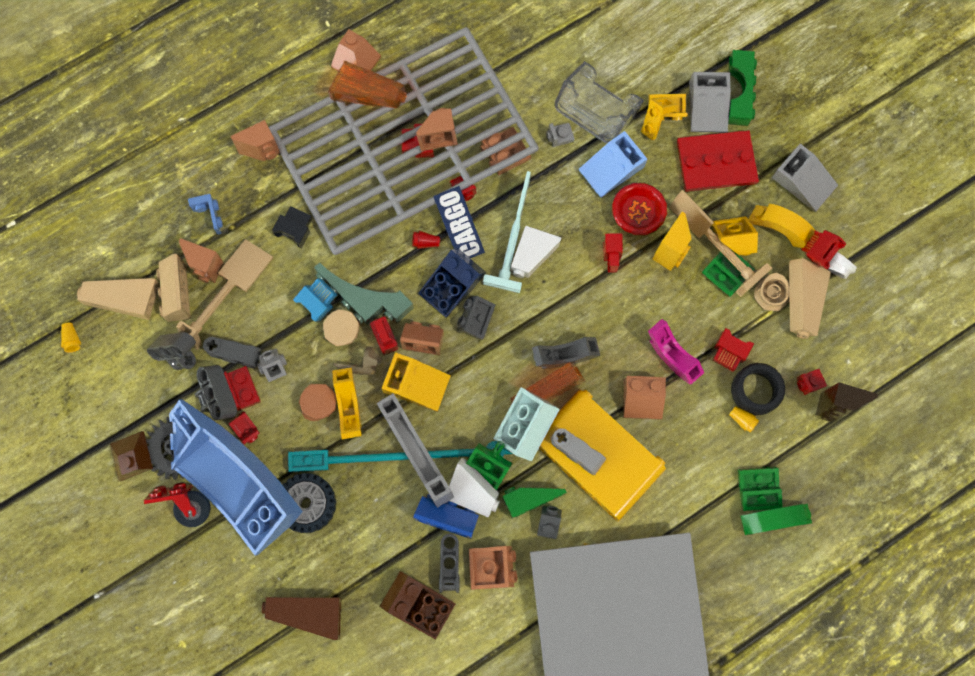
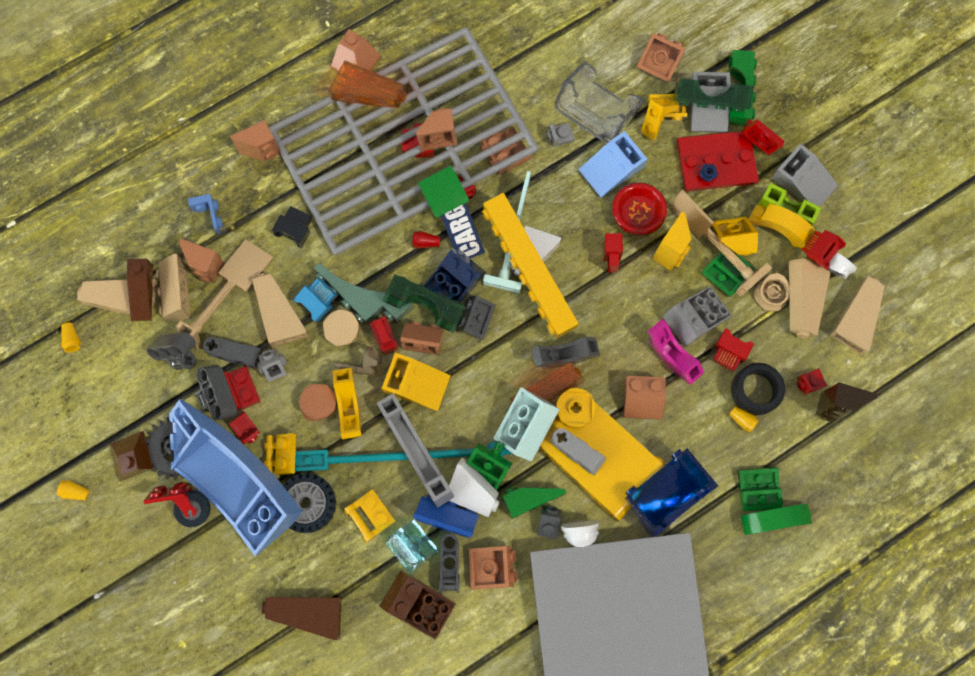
none -> yellow cone [57,479,89,501]
none -> reddish brown slope [127,258,153,322]
none -> tan slope [252,273,309,347]
none -> yellow plate [263,433,296,475]
none -> yellow plate [344,489,396,543]
none -> clear green arch [383,274,465,333]
none -> clear light blue bracket [386,520,439,575]
none -> green slope [417,165,469,218]
none -> yellow brick [482,193,579,338]
none -> yellow plate [556,388,596,428]
none -> white hat [561,520,599,547]
none -> clear blue windscreen [624,448,718,537]
none -> nougat plate [637,33,686,83]
none -> light grey slope [663,286,732,347]
none -> clear green arch [674,78,754,112]
none -> dark blue plate [699,164,718,182]
none -> red bracket [741,119,785,155]
none -> lime arch [758,183,821,226]
none -> tan slope [829,276,885,356]

